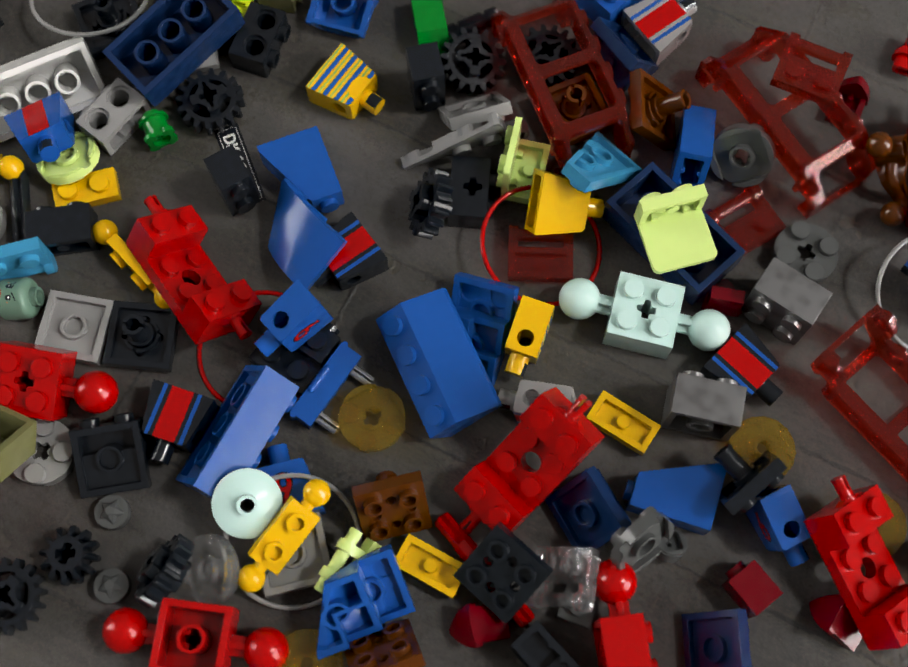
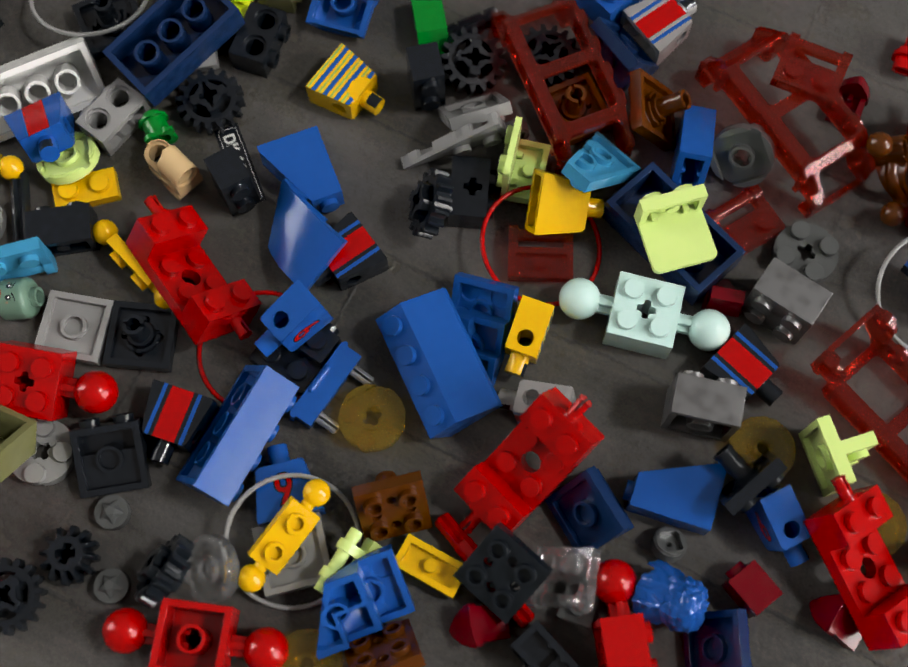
light aqua dish [211,468,283,539] -> none
yellow plate [586,390,661,456] -> none
dark grey plate [610,506,674,572] -> none
none -> tan piece [144,139,204,200]
none -> blue hair [632,560,709,633]
none -> yellowish green bracket [798,415,879,497]

